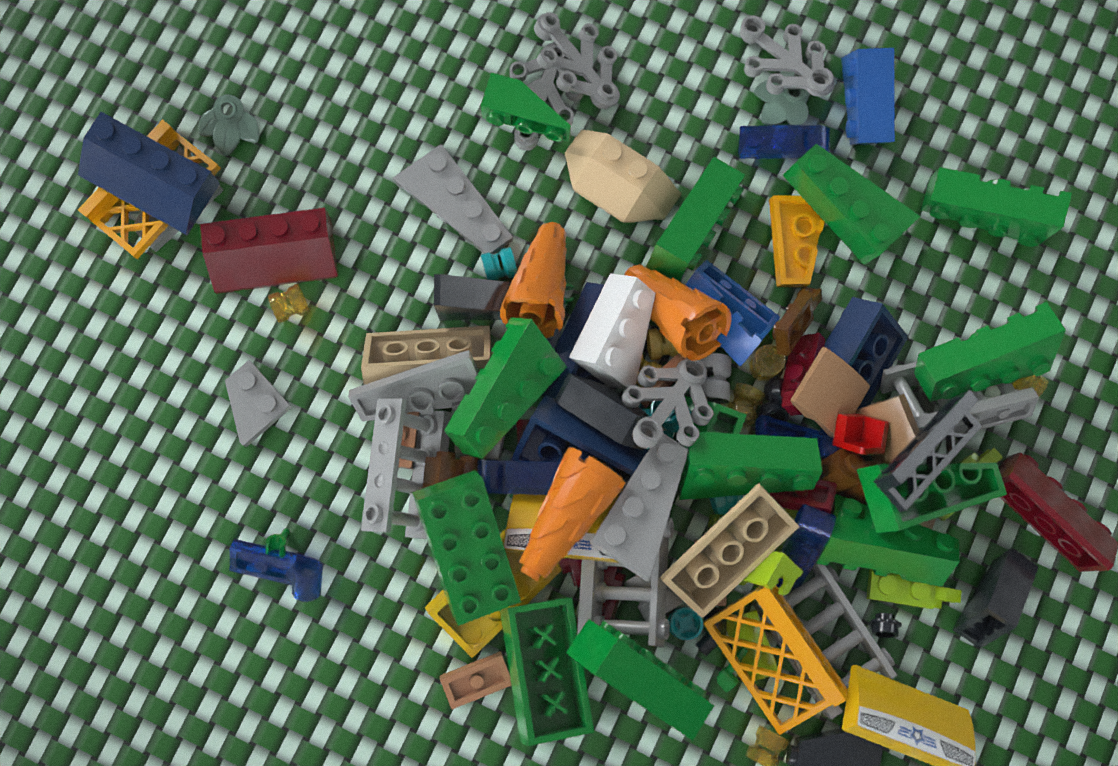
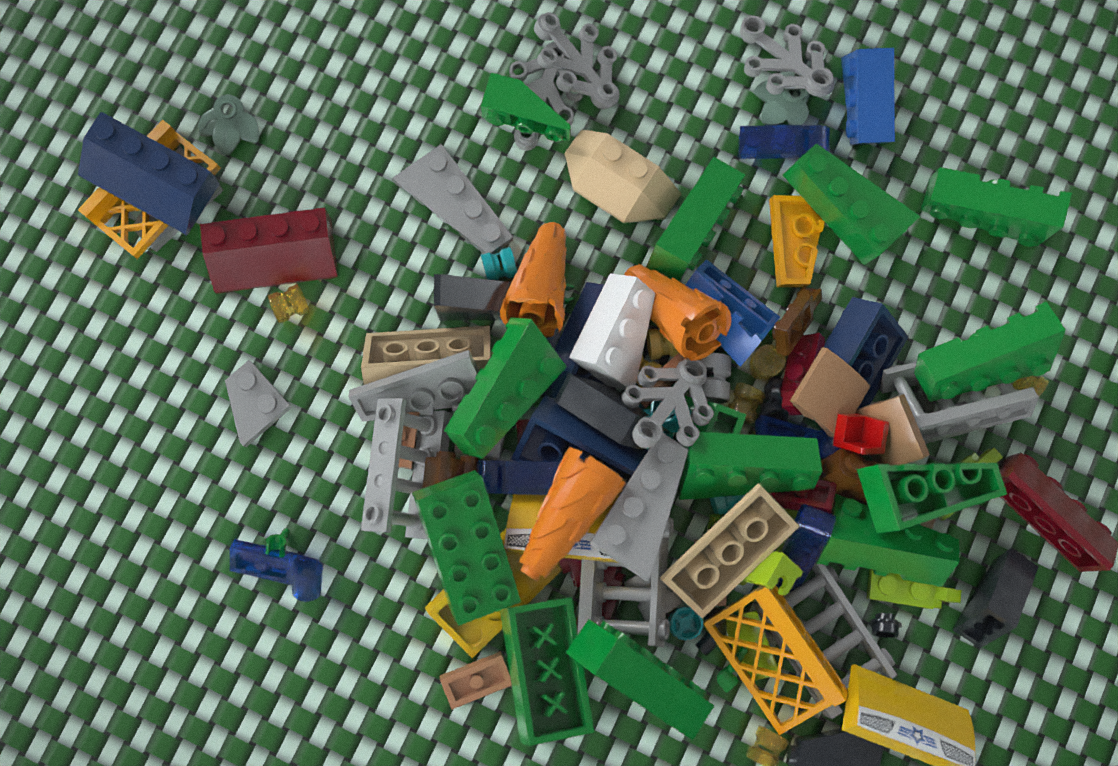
fence [873,390,982,512] -> none

